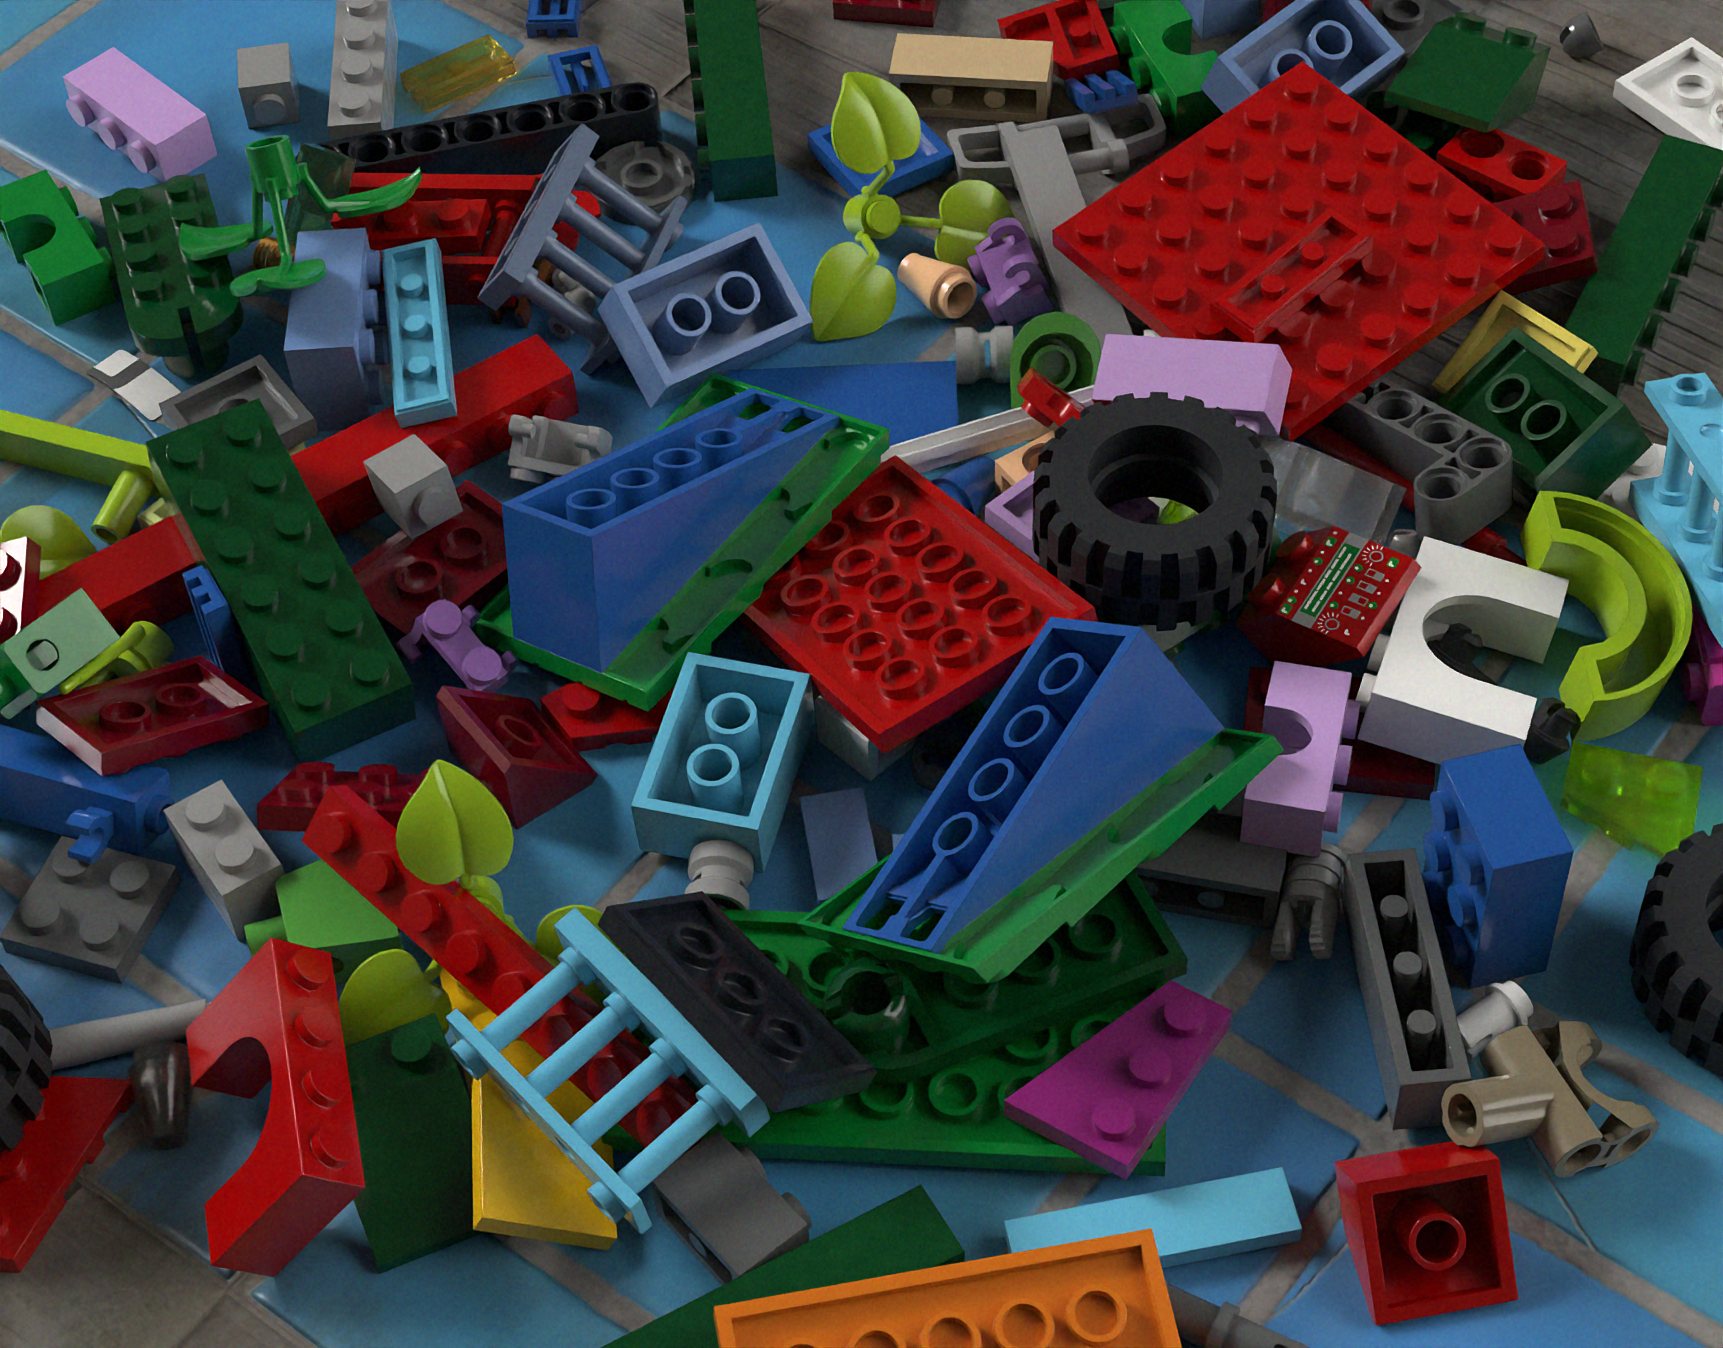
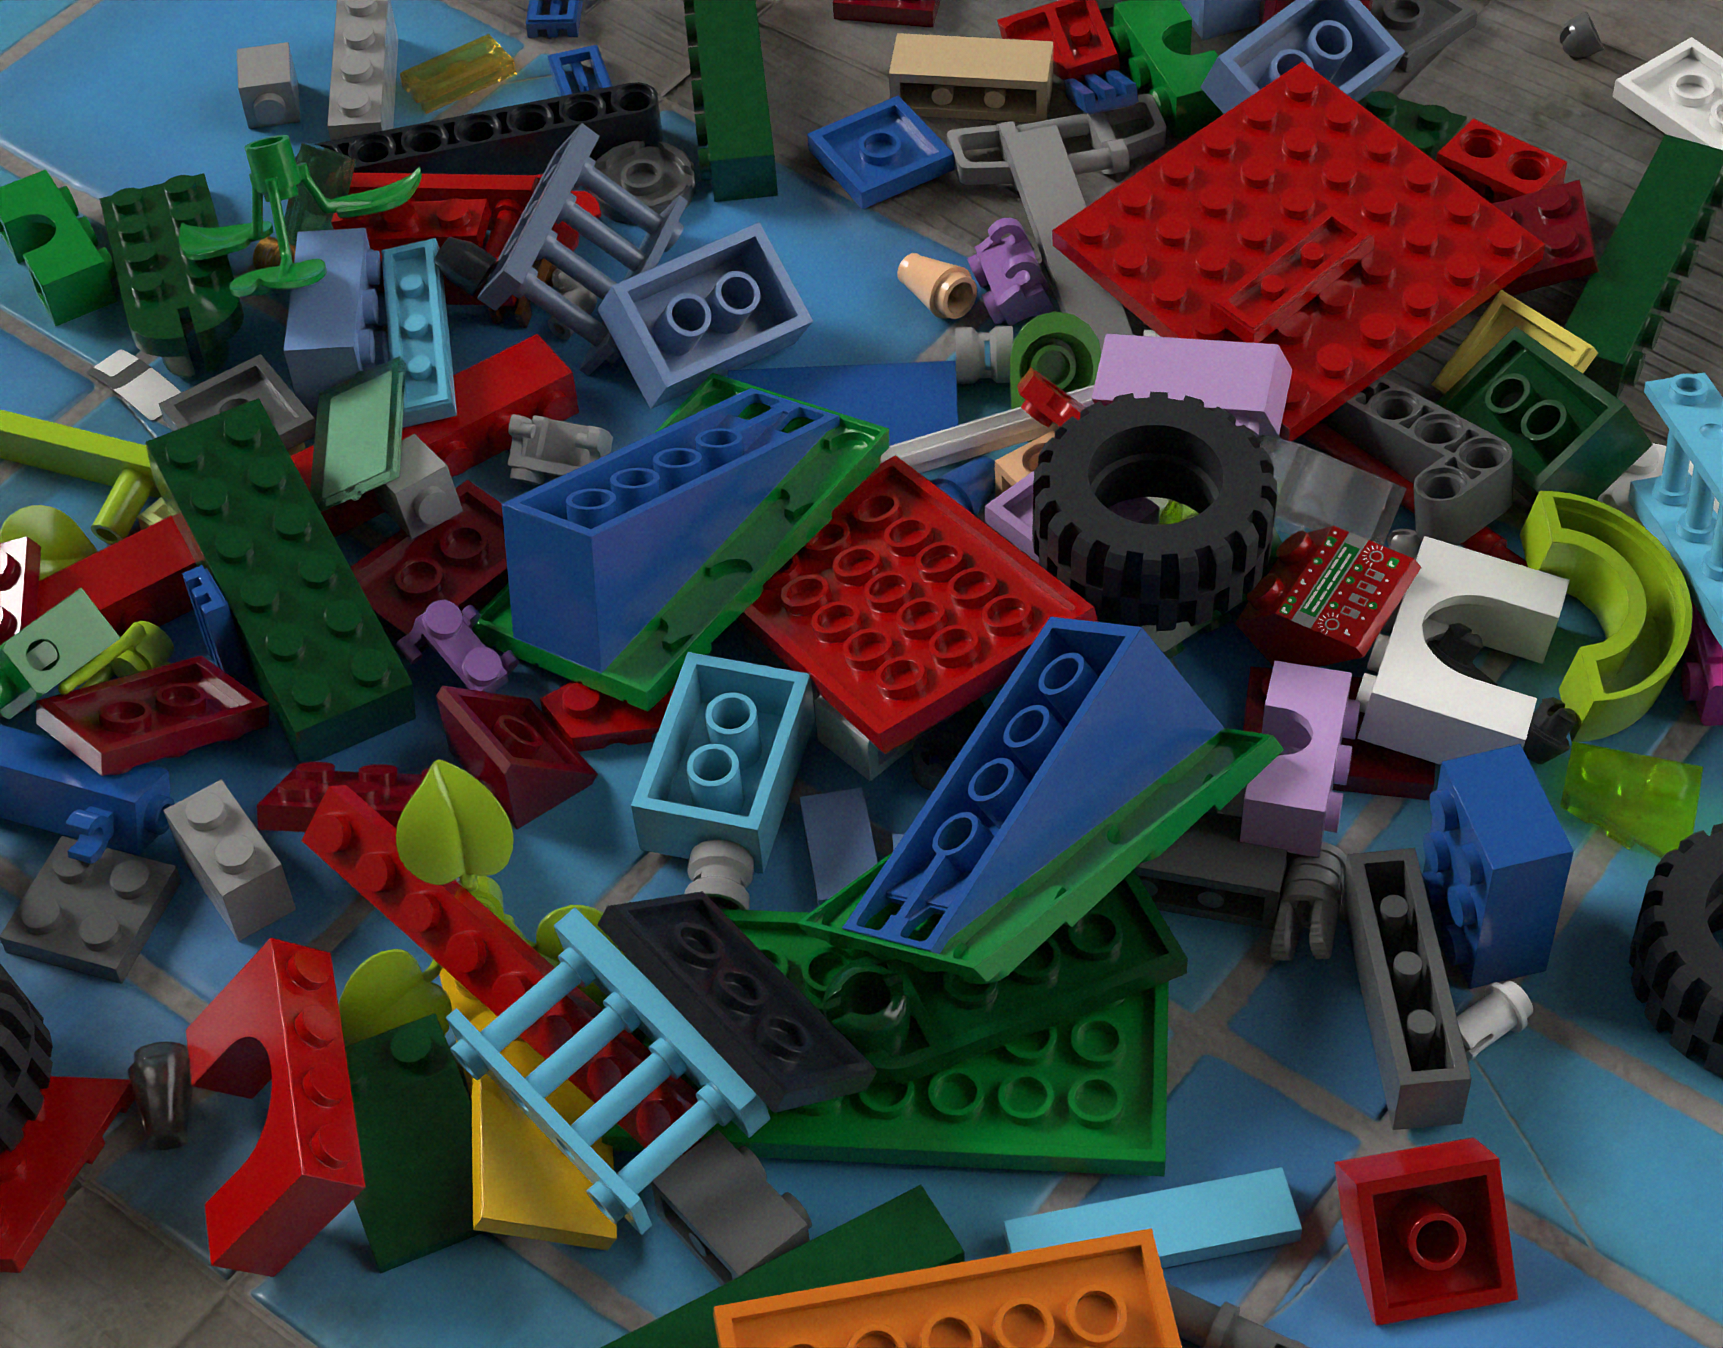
light grey piece [48,998,211,1071] -> none
lavender brick [63,47,217,183] -> none
bright green torso [244,859,404,985] -> none
lime plant [809,72,1016,341] -> none
magenta wing [1004,980,1232,1180] -> none
dark green slope [1384,12,1551,133] -> none
dark tan connector [1441,1021,1659,1178] -> none
none -> clear green piece [310,356,406,512]
none -> black hose [434,237,497,296]

